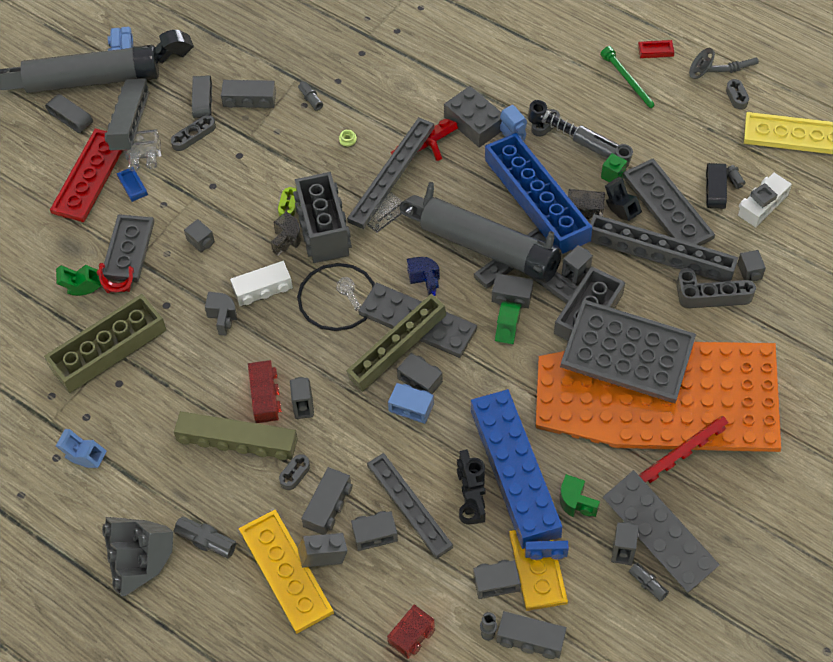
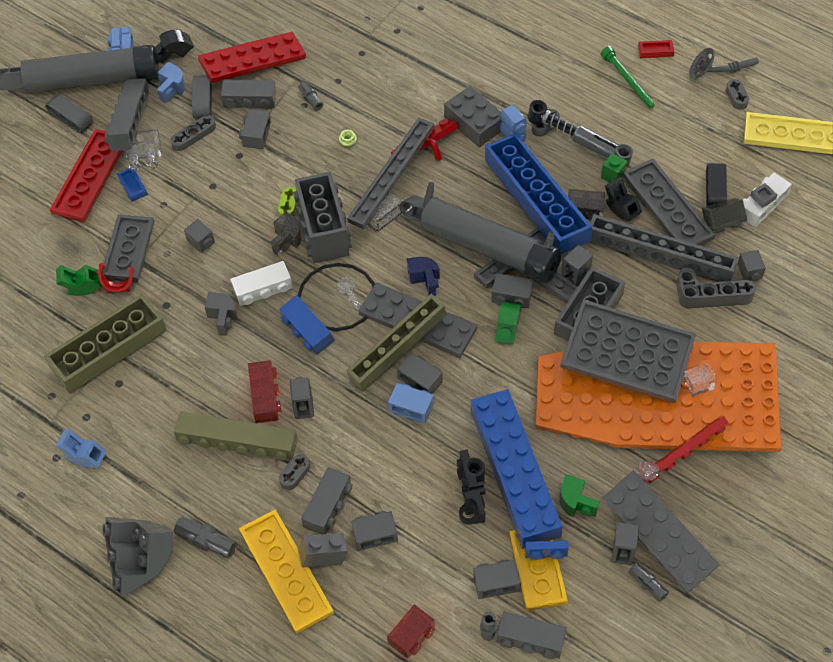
dark grey plate [367,453,453,559] -> none
dark grey pin [727,165,746,189] -> none
none -> medium blue brick [157,62,185,103]
none -> red plate [198,31,306,83]
none -> dark grey brick [239,109,272,149]
none -> blue brick [279,295,335,355]
none -> clear plate [637,459,659,481]
none -> clear brick [684,363,717,397]
none -> clear smoke brick [702,198,747,233]

